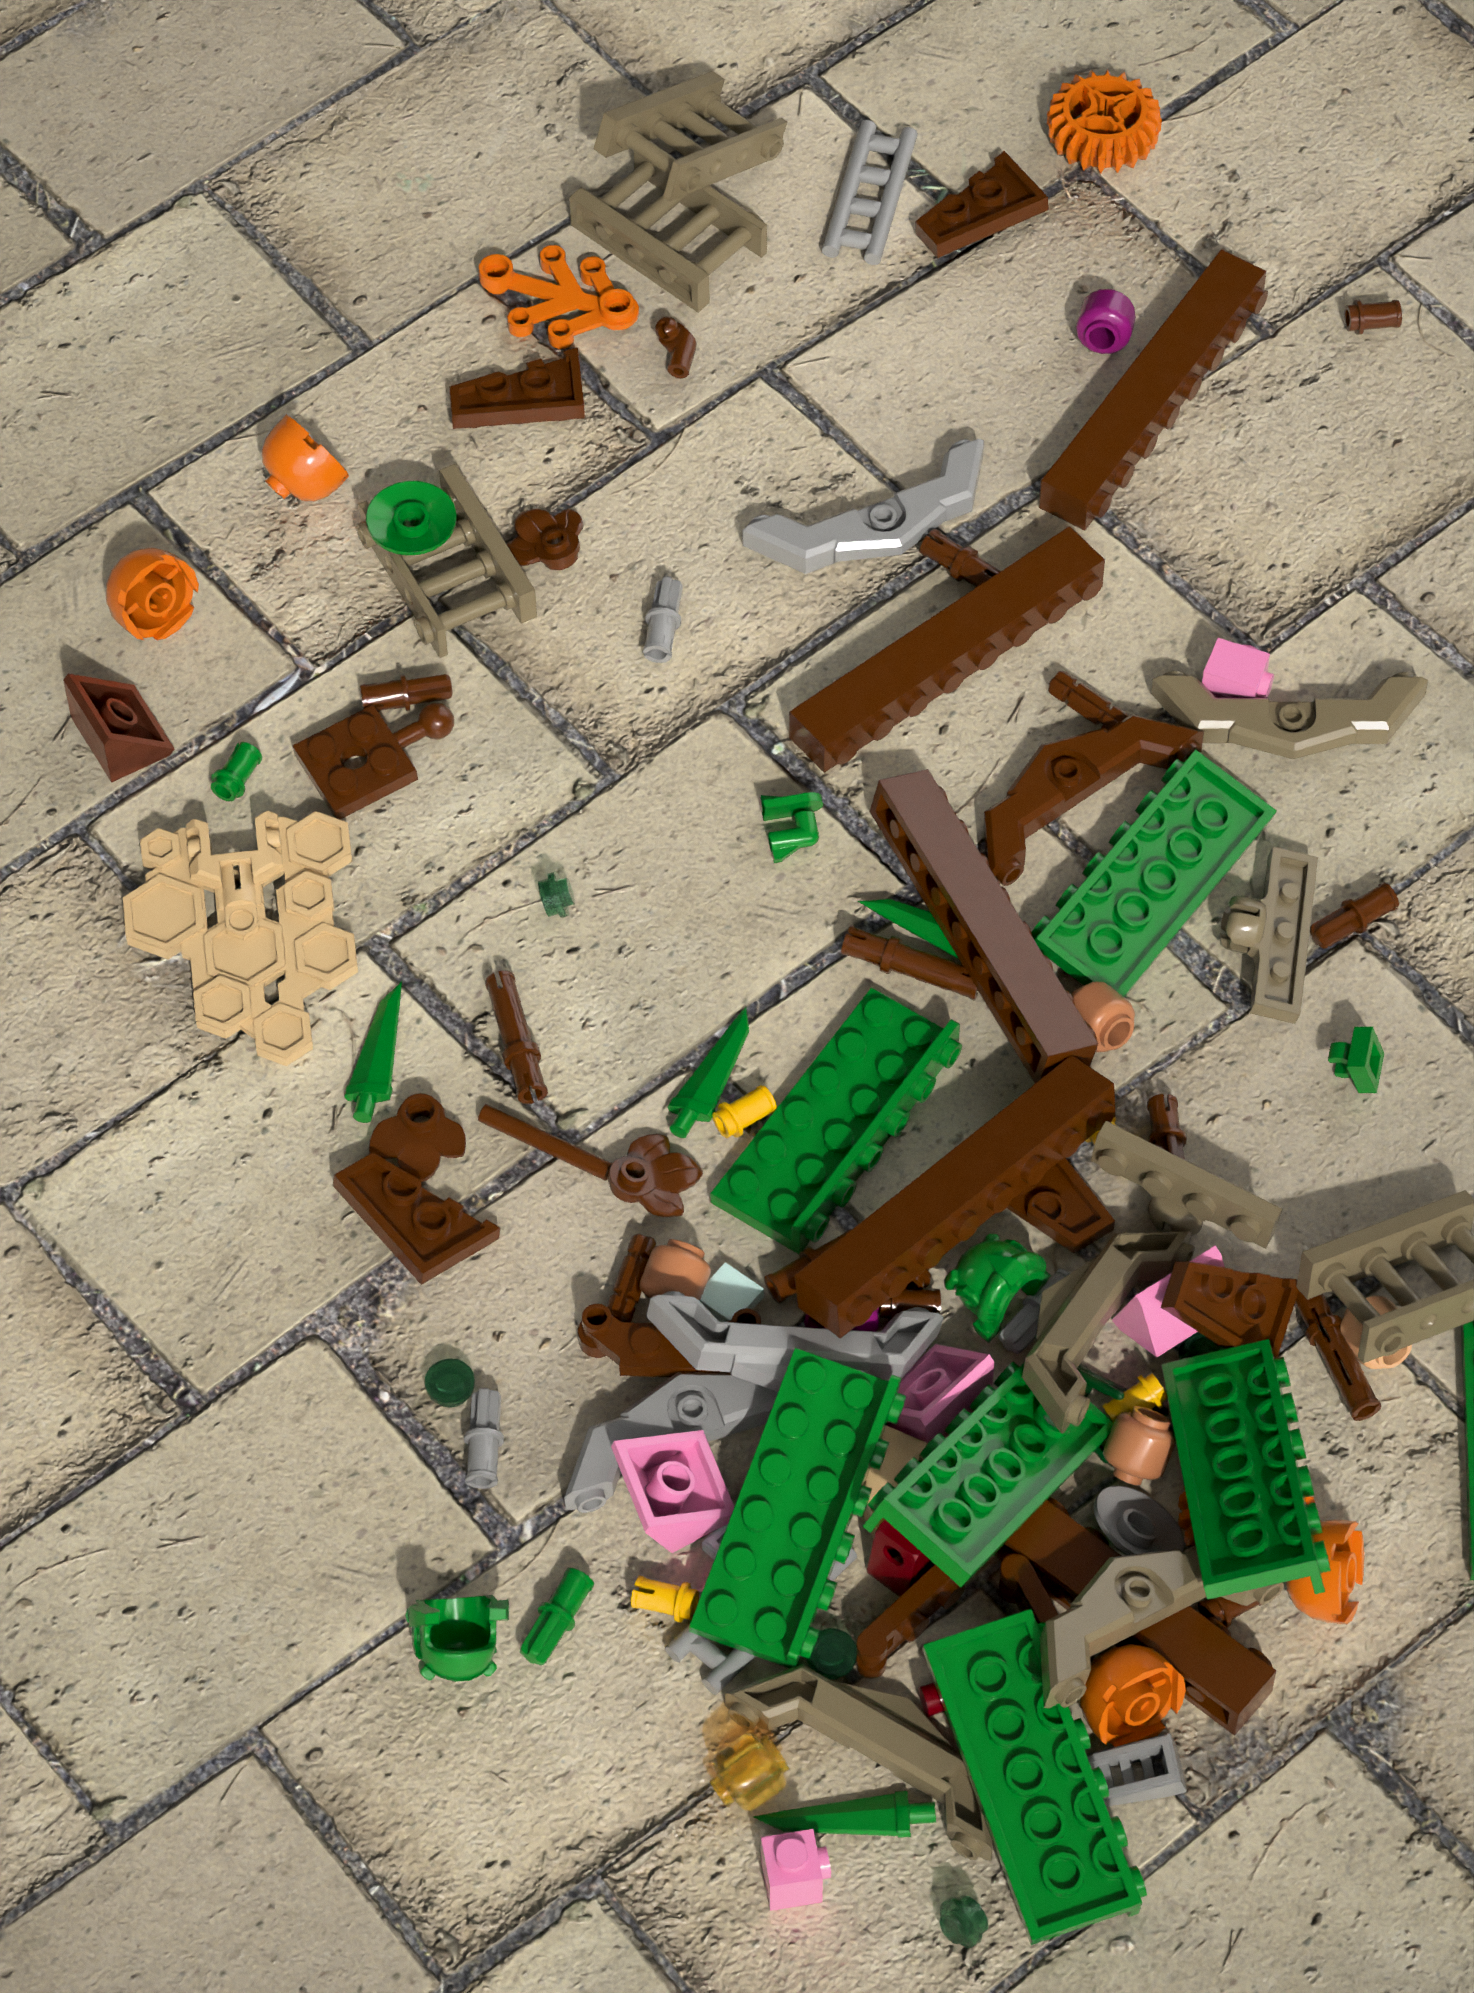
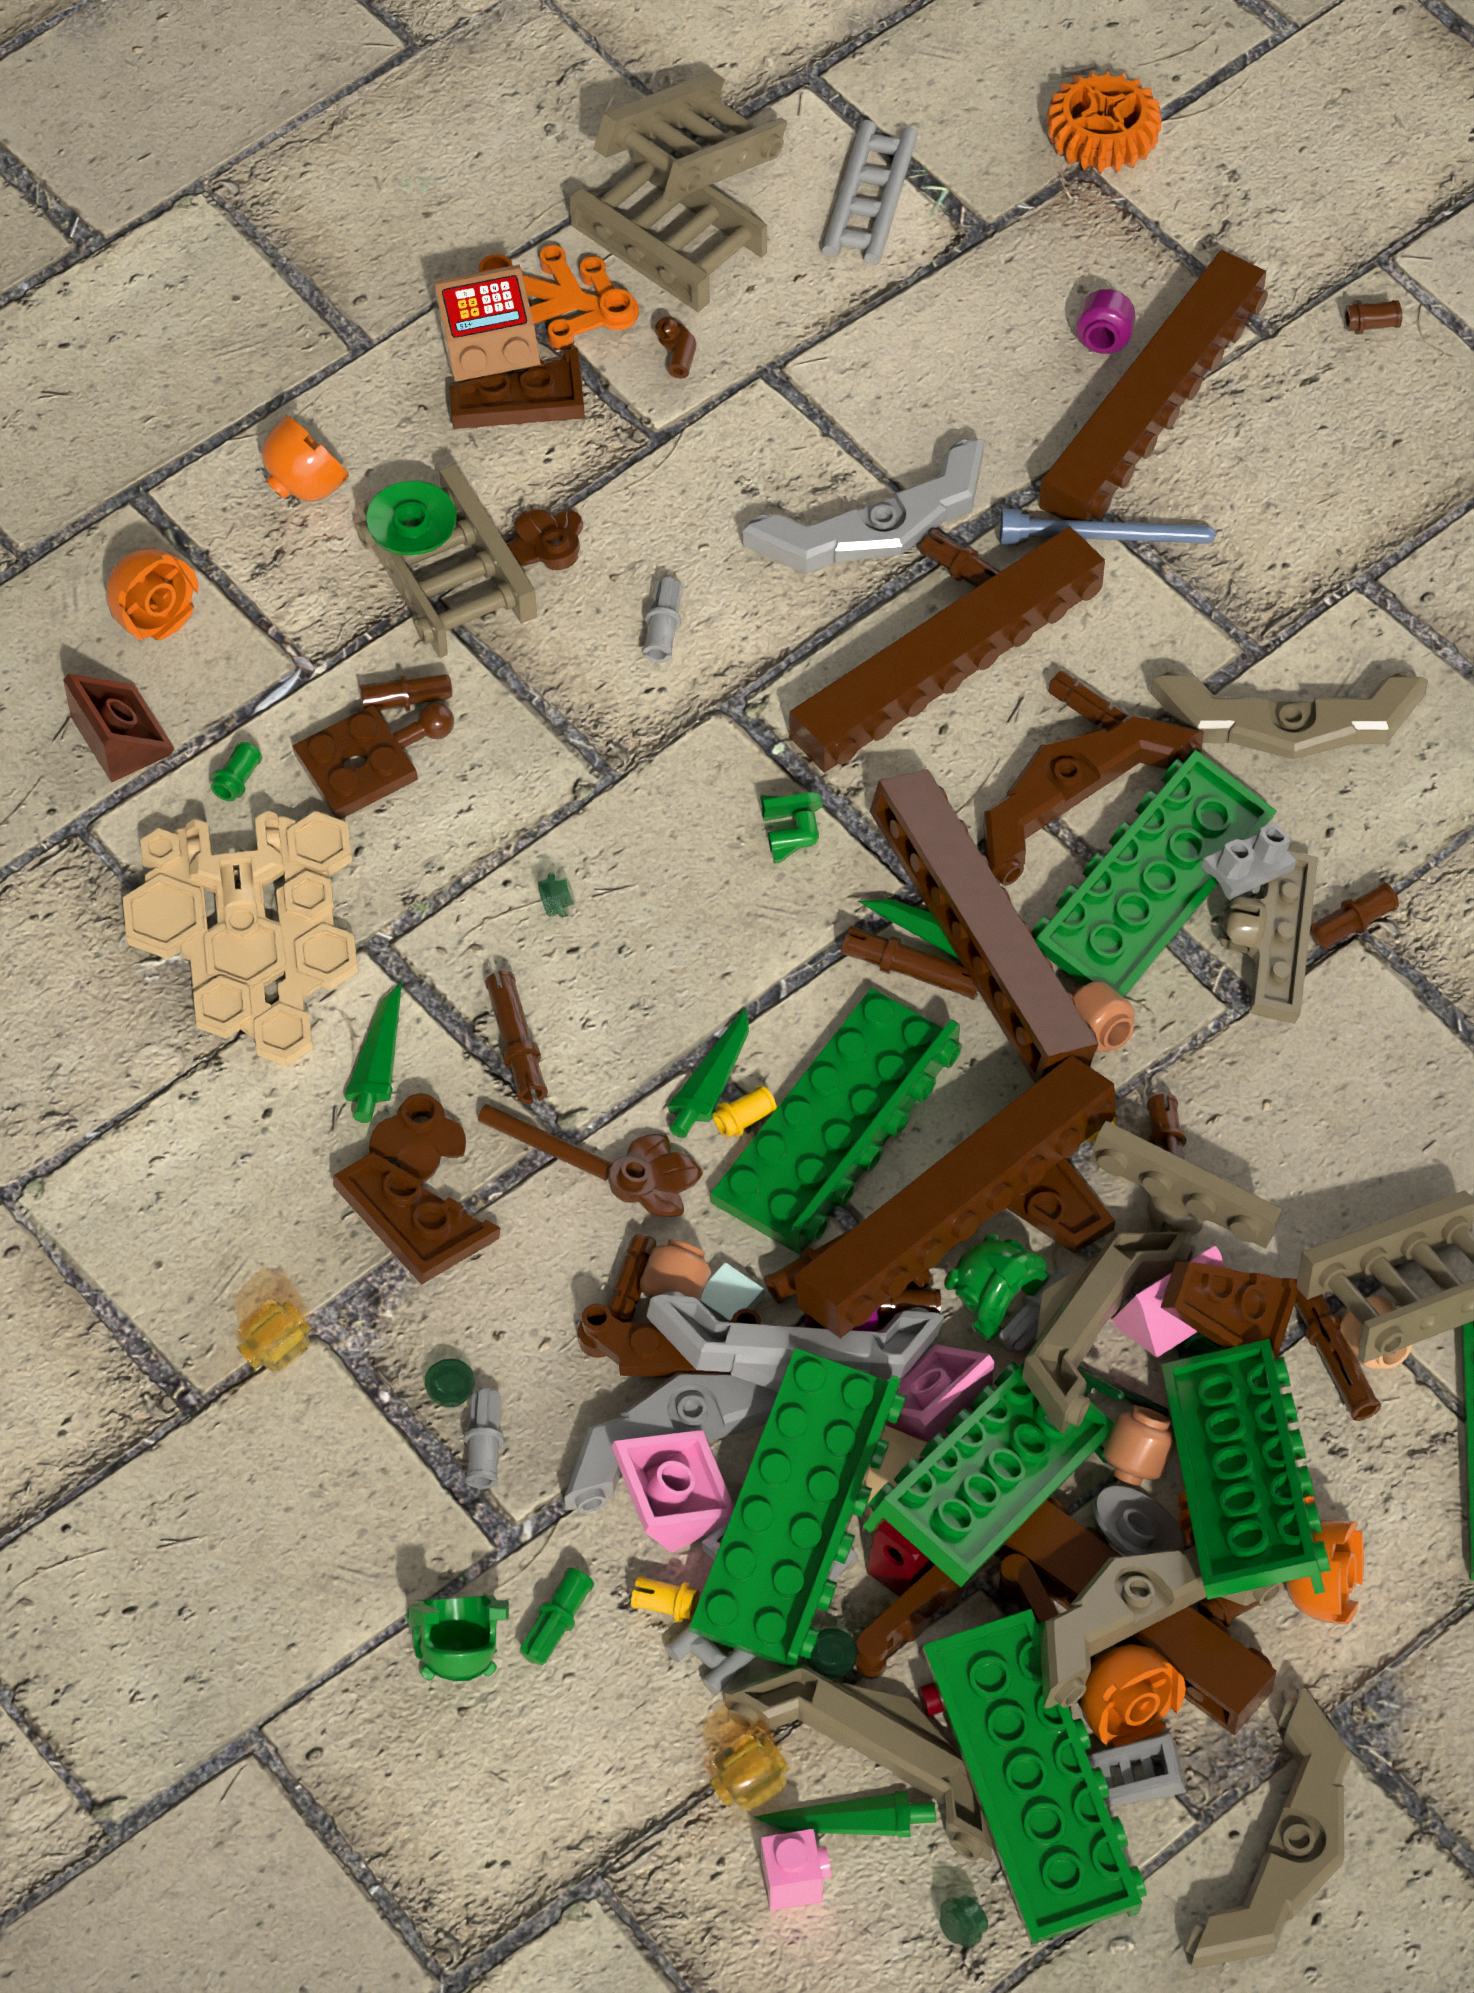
reddish brown wing [915,151,1049,258] -> none
yellow pin [1102,1373,1168,1422] -> none
bright pink brick [1202,638,1274,698] -> none
green tile [1328,1027,1385,1093] -> none
none -> clear yellow head [237,1299,313,1373]
none -> slope [433,264,541,382]
none -> sand blue piece [1000,509,1216,545]
none -> dark tan helmet [1185,1687,1352,1969]
none -> light grey hips [1201,823,1297,900]

